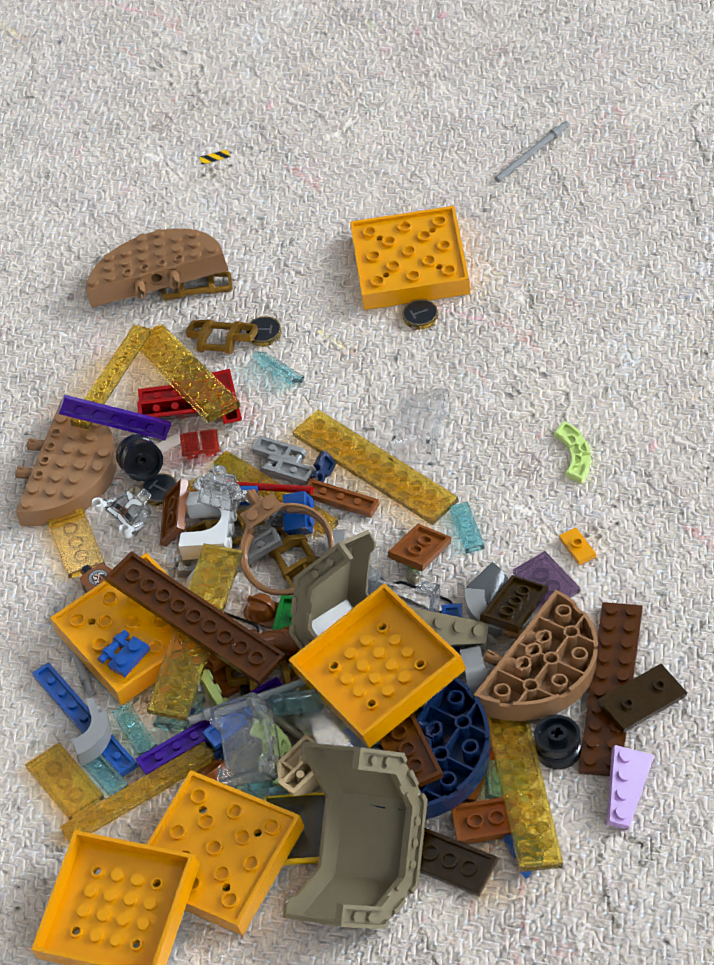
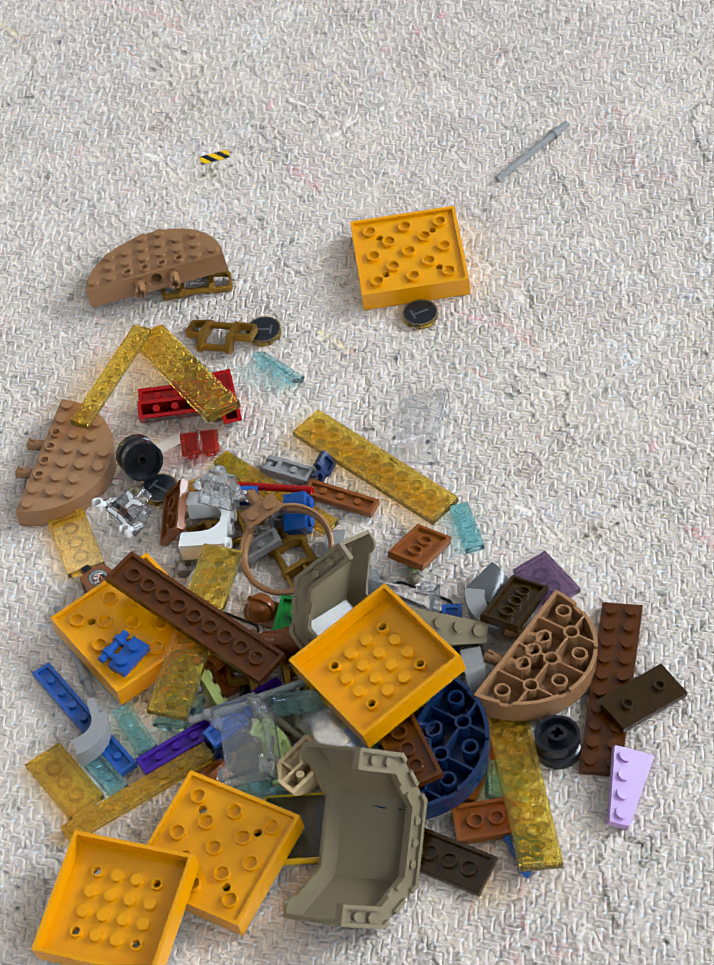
dark purple plate [58,395,171,440] -> none
light grey plate [252,436,307,464] -> none
yellowish green tile [554,421,591,484] -> none
light orange plate [559,527,596,565] -> none

